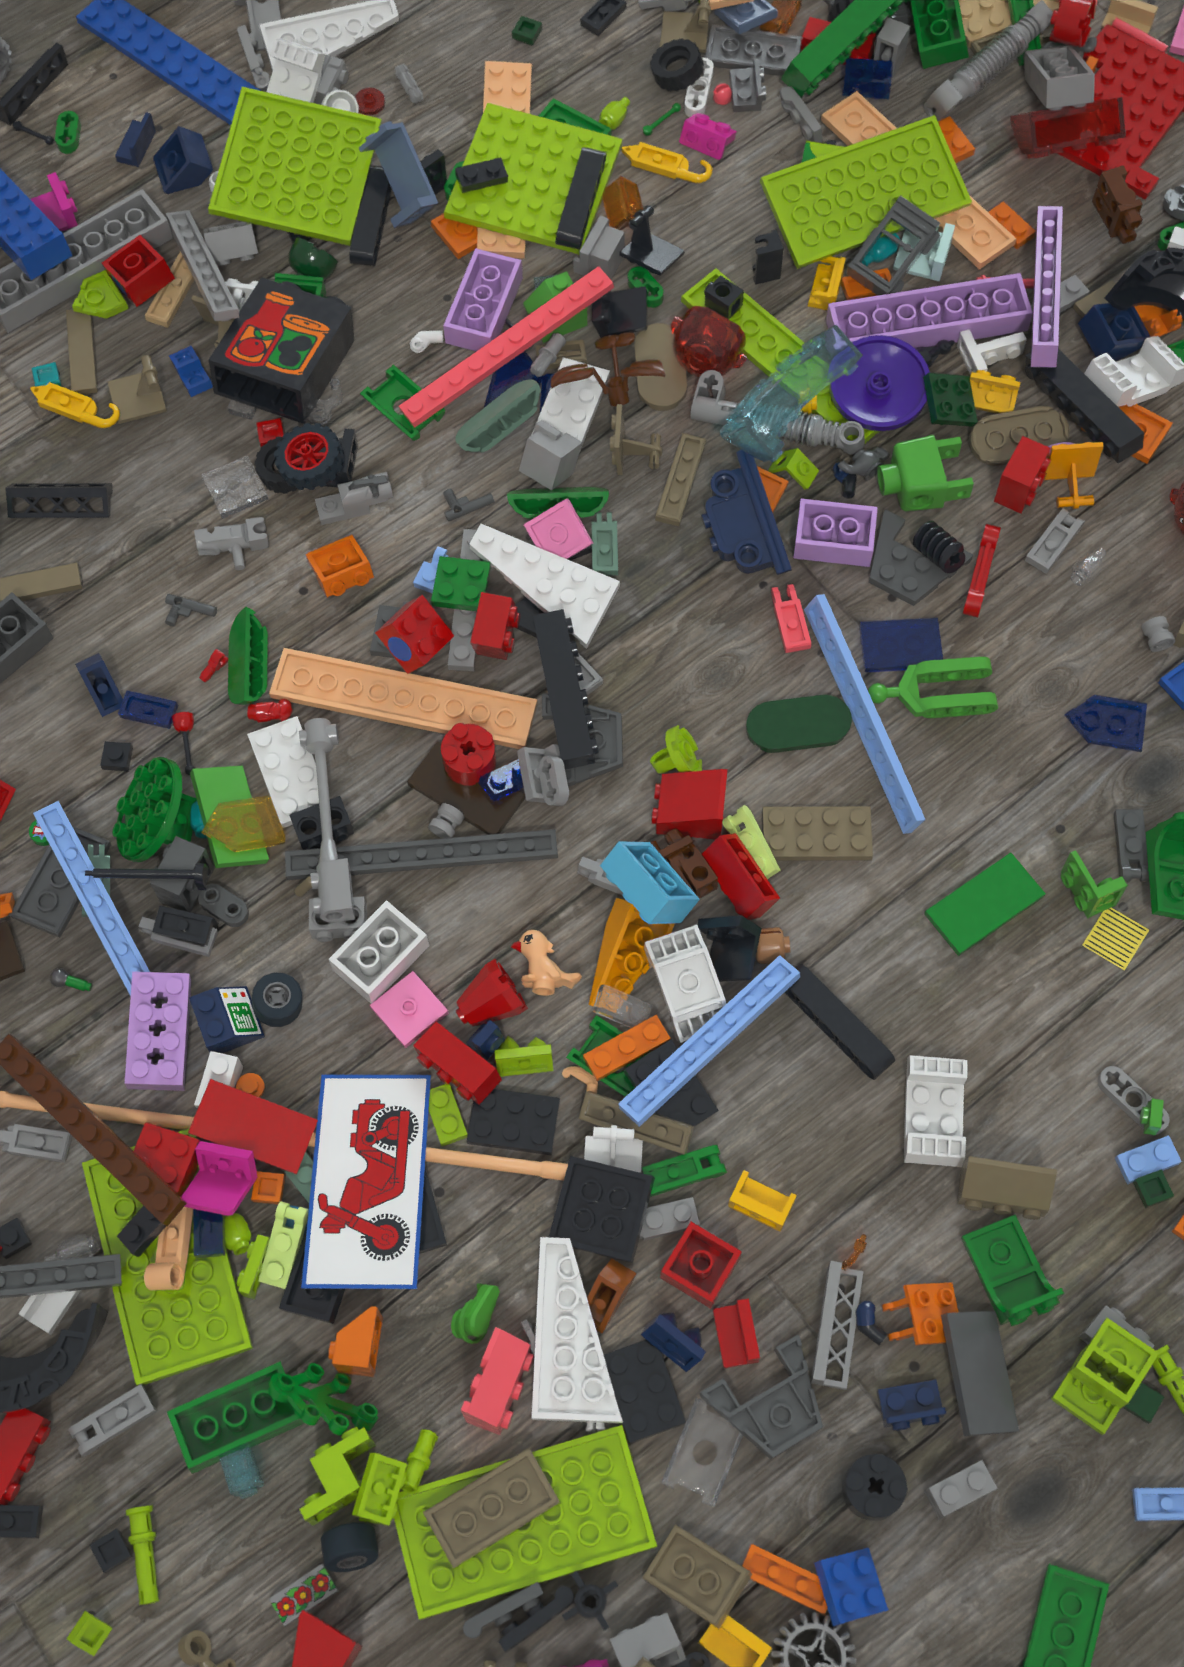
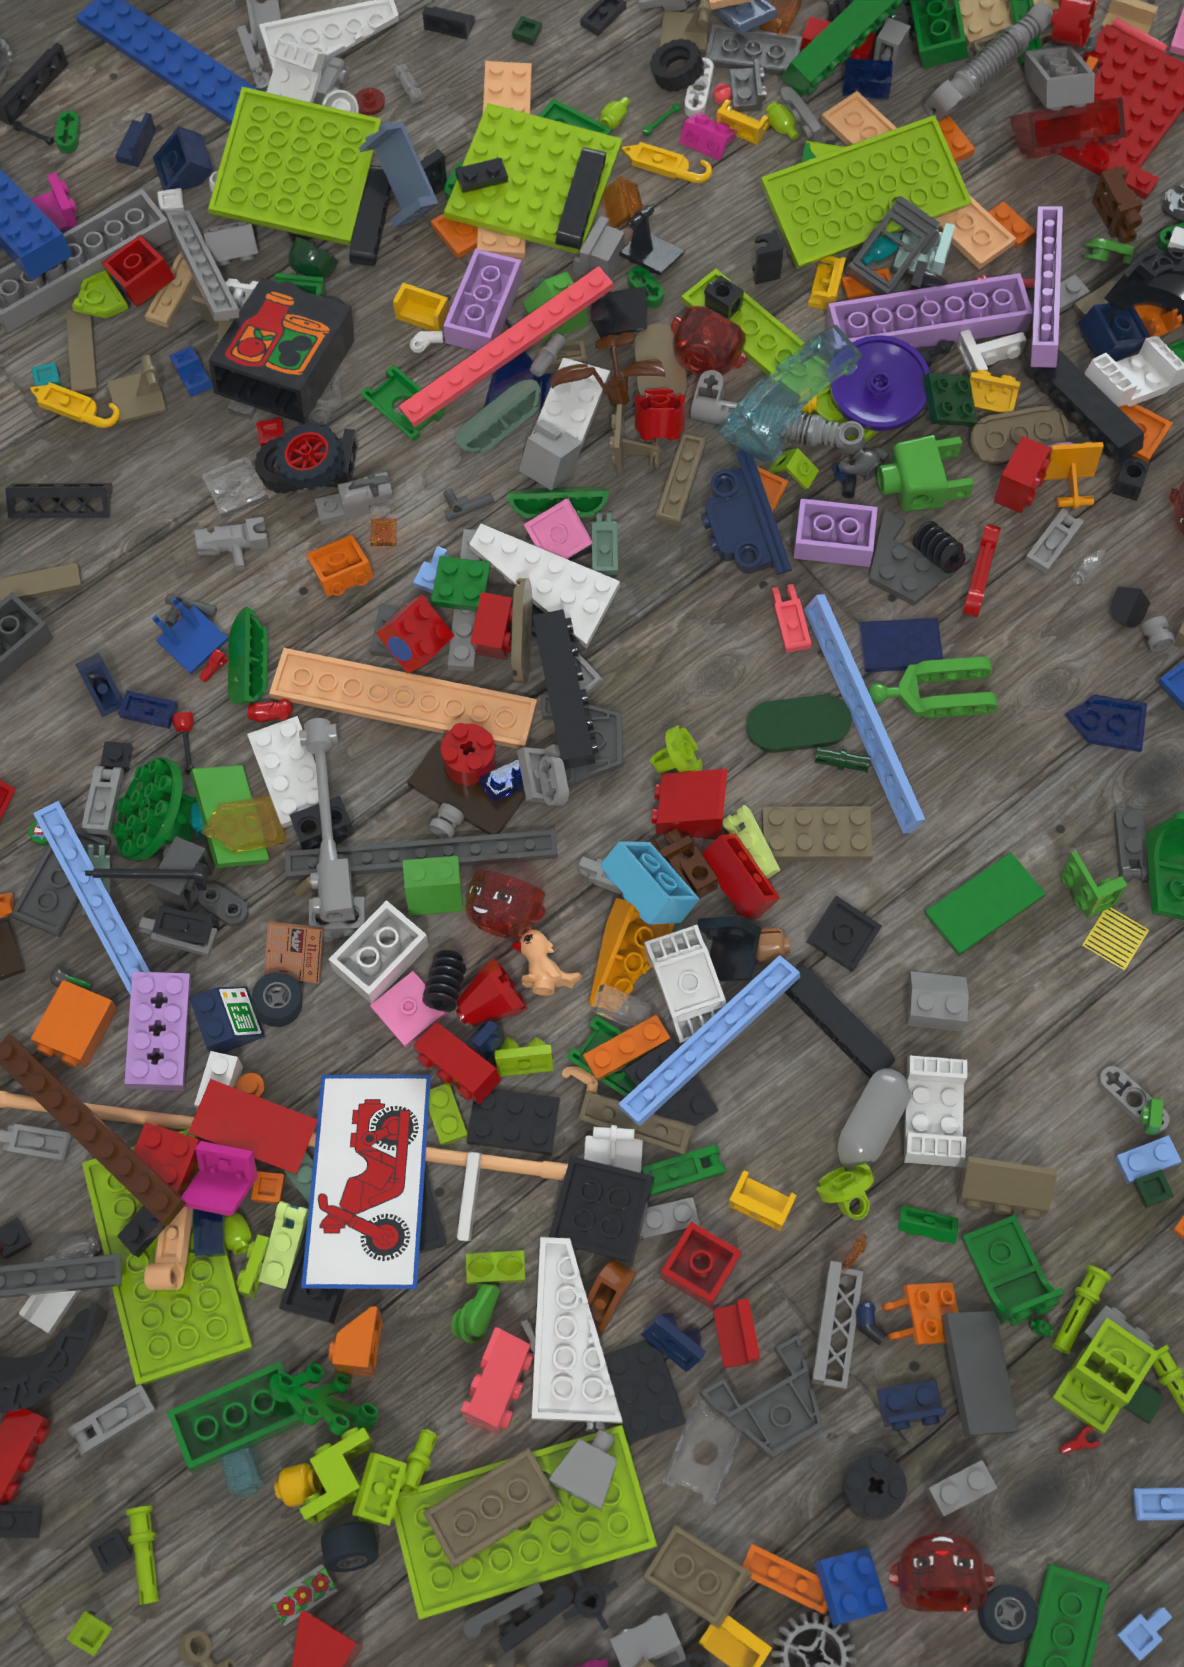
none -> orange brick [31,980,118,1068]
none -> light grey plate [81,766,124,835]
none -> blue plate [152,597,229,674]
none -> white tile [158,188,185,215]
none -> nougat tile [264,921,324,983]
none -> yellow head [274,1463,322,1507]
none -> clear orange plate [370,519,397,546]
none -> yellow panel [393,283,449,331]
none -> bright green slope [403,856,463,916]
none -> black panel [422,6,475,40]
none -> black piece [422,949,467,1012]
none -> white tile [457,1152,482,1241]
none -> clear red piece [465,870,546,938]
none -> lime tile [466,1250,526,1285]
none -> dark tan tile [511,578,533,683]
none -> light grey torso [549,1430,617,1511]
none -> red brick [635,388,685,441]
none -> yellow hinge [716,99,769,145]
none -> lime plant [766,101,799,141]
none -> black plate [806,896,882,972]
none -> dark green pin [815,747,871,773]
none -> lime tile [816,1163,874,1220]
none -> light grey brick [838,1068,911,1171]
none -> clear red piece [889,1533,995,1612]
none -> green plate [897,1205,959,1244]
none -> light grey slope [906,971,969,1032]
none -> black tile [911,260,948,290]
none -> black wheel [978,1584,1038,1645]
none -> green piece [1029,1319,1054,1337]
none -> lime pin [1052,1265,1112,1355]
none -> red piece [1059,1426,1100,1454]
none -> bright green piece [1083,238,1135,264]
none -> black brick [1110,587,1150,628]
none -> black brick [1112,457,1150,501]
none -> light blue plate [1116,1607,1172,1661]

